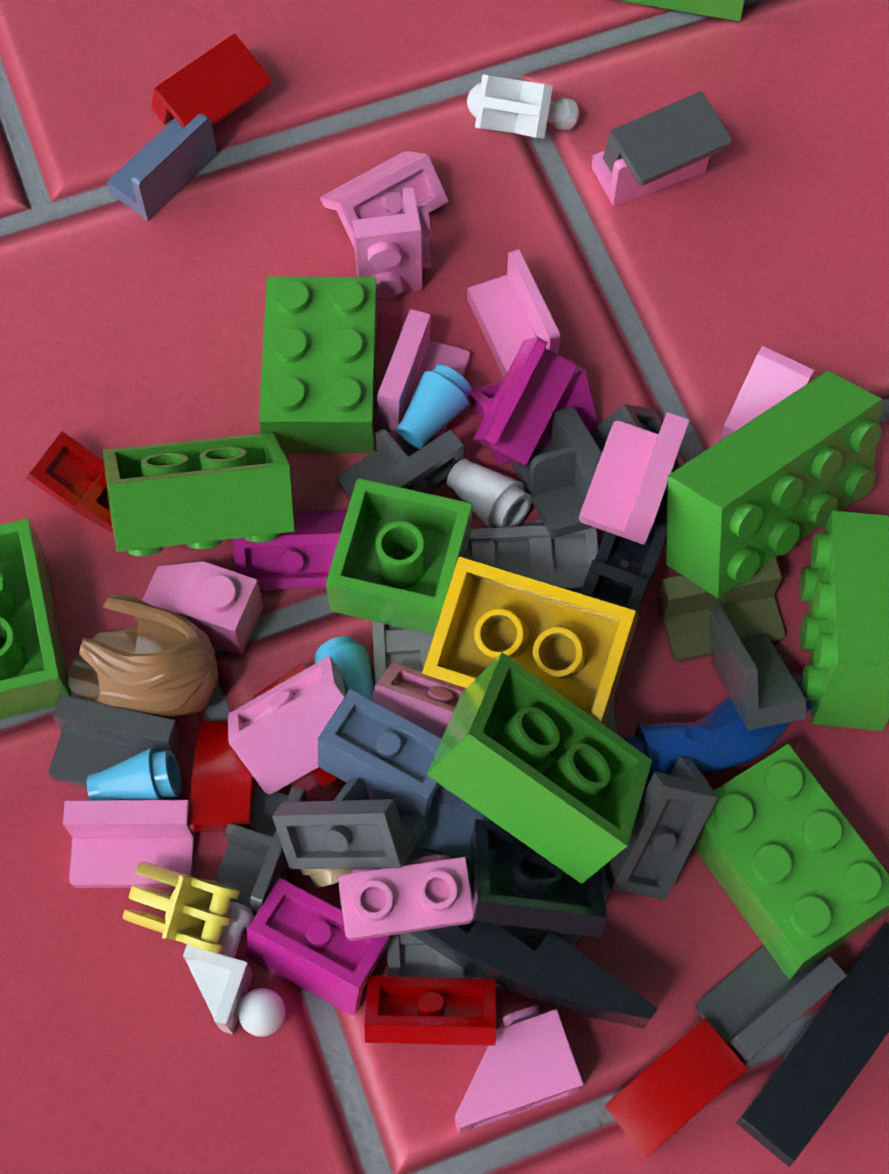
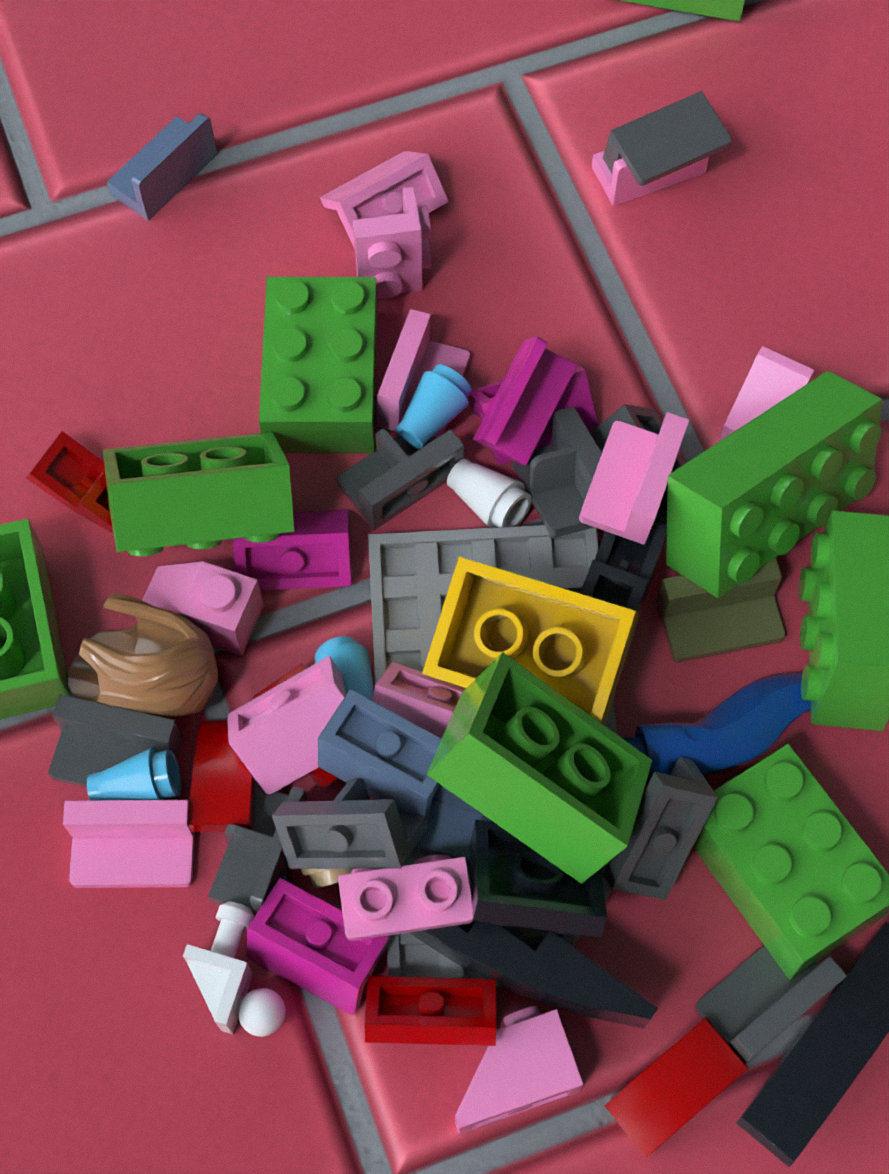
light yellow arm [122,861,240,953] -> none
red panel [151,33,271,129] -> none
bright green brick [326,478,472,635] -> none
white piece [467,75,579,139] -> none
bright pink panel [467,249,560,378] -> none
dark grey panel [709,606,806,731] -> none

